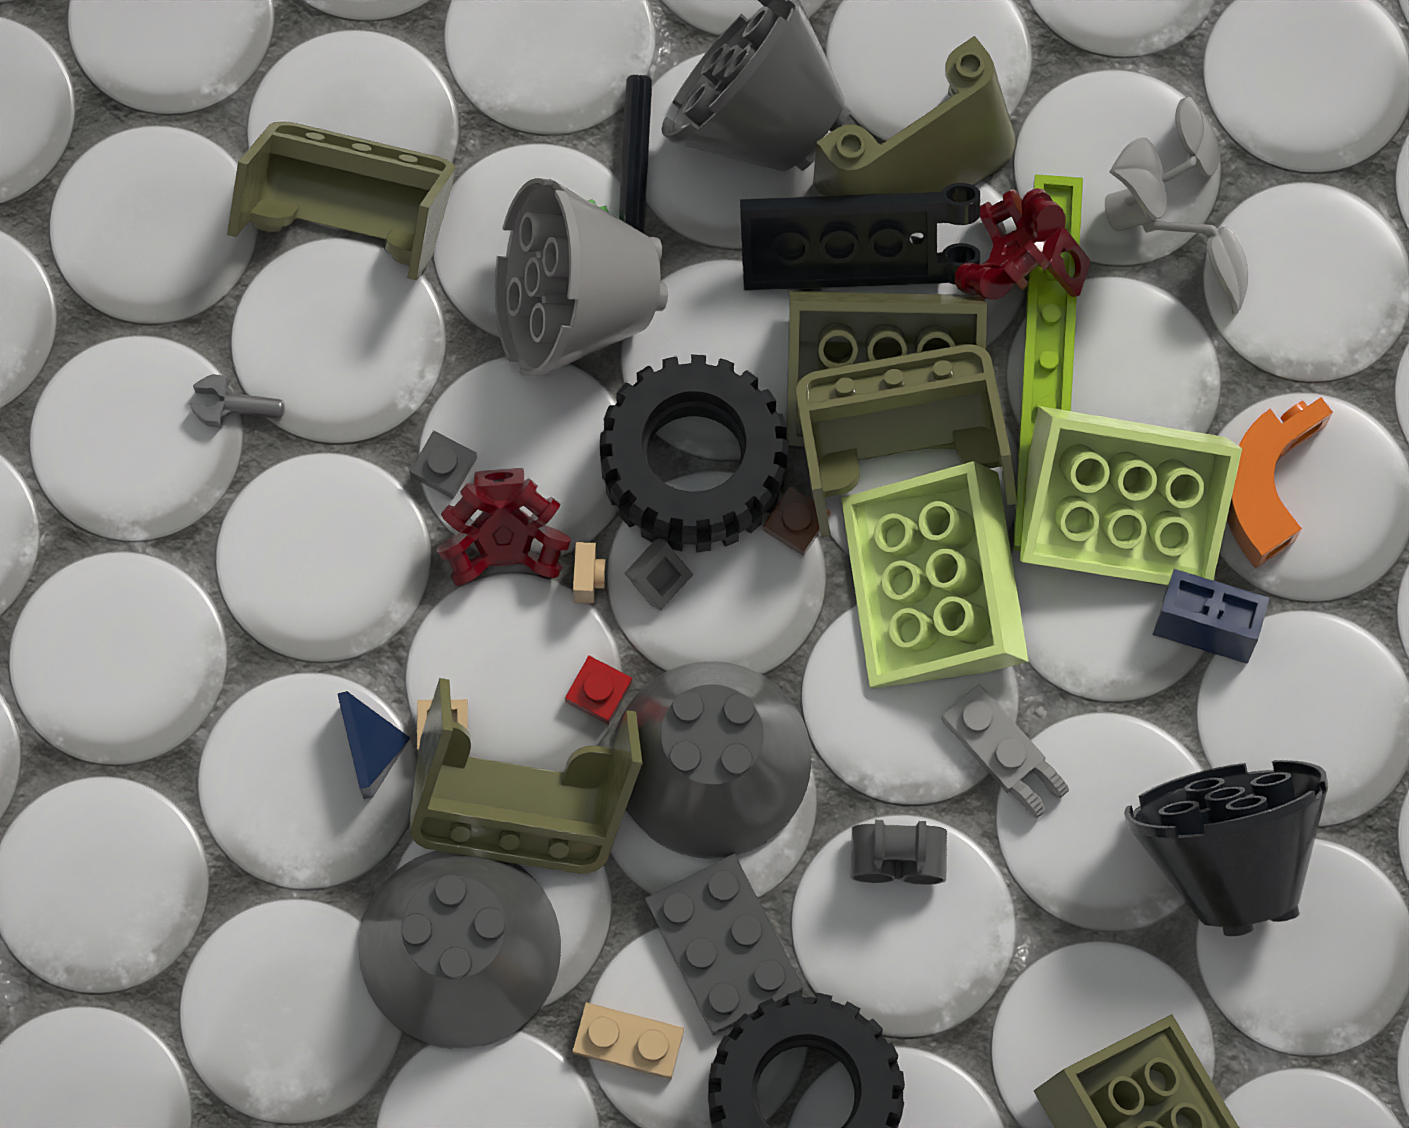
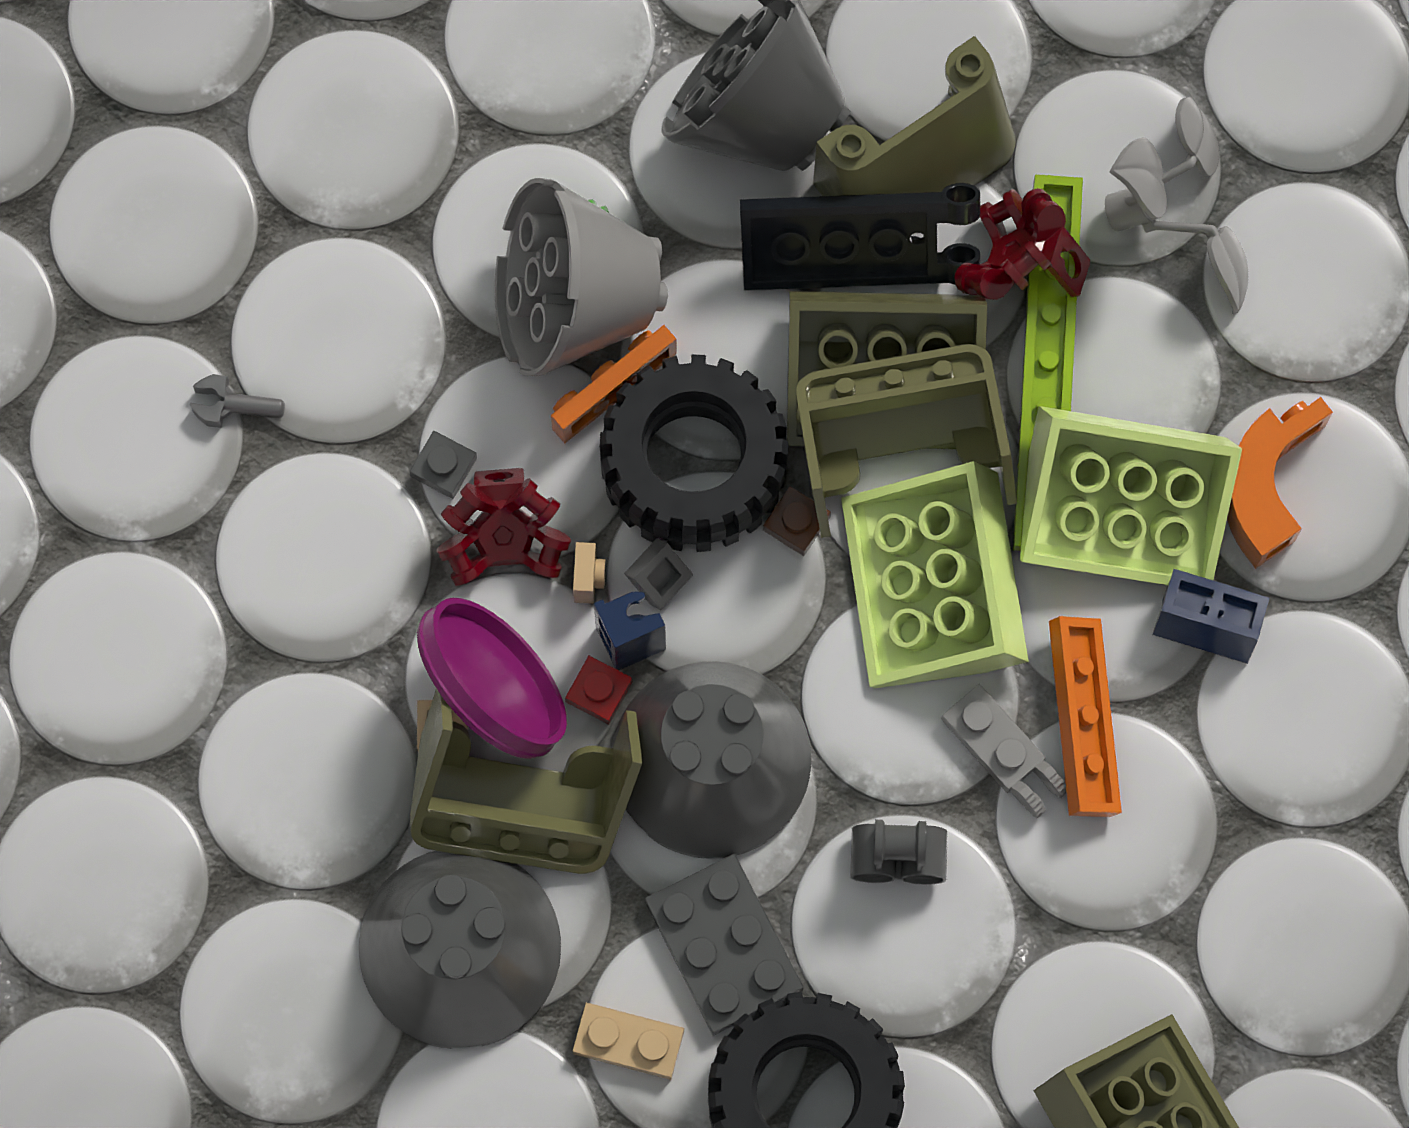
olive windscreen [227,121,455,280] -> none
dark blue slope [337,691,410,799] -> none
black axle [619,75,652,234] -> none
black cone [1124,760,1328,936] -> none
none -> magenta brick [417,598,567,759]
none -> orange plate [551,325,677,444]
none -> dark blue hinge [594,592,666,670]
none -> orange plate [1049,616,1122,817]

